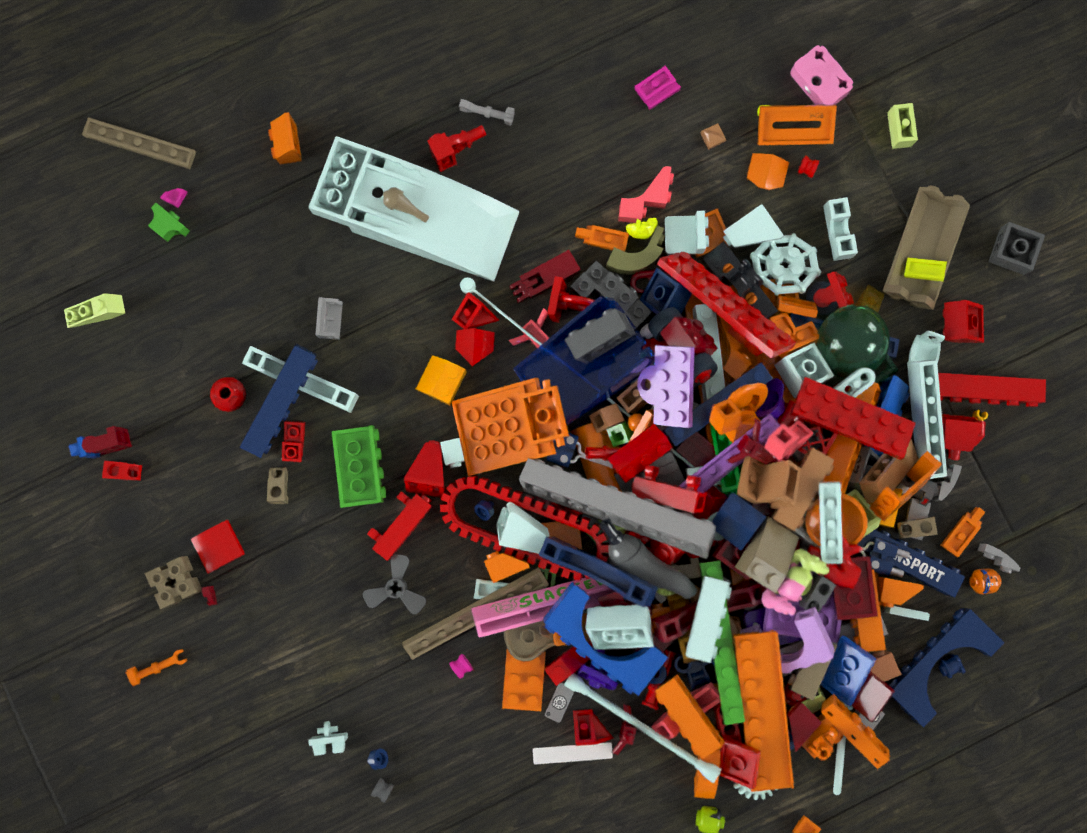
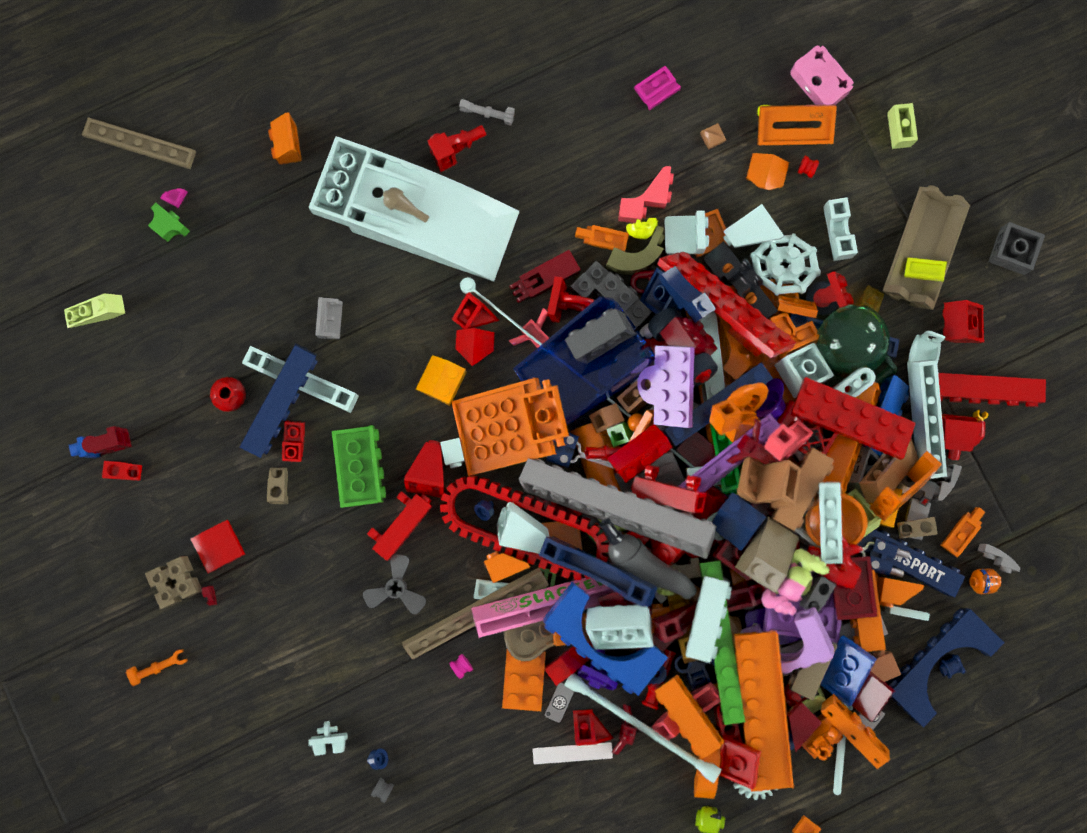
none -> dark blue slope [658,266,716,323]

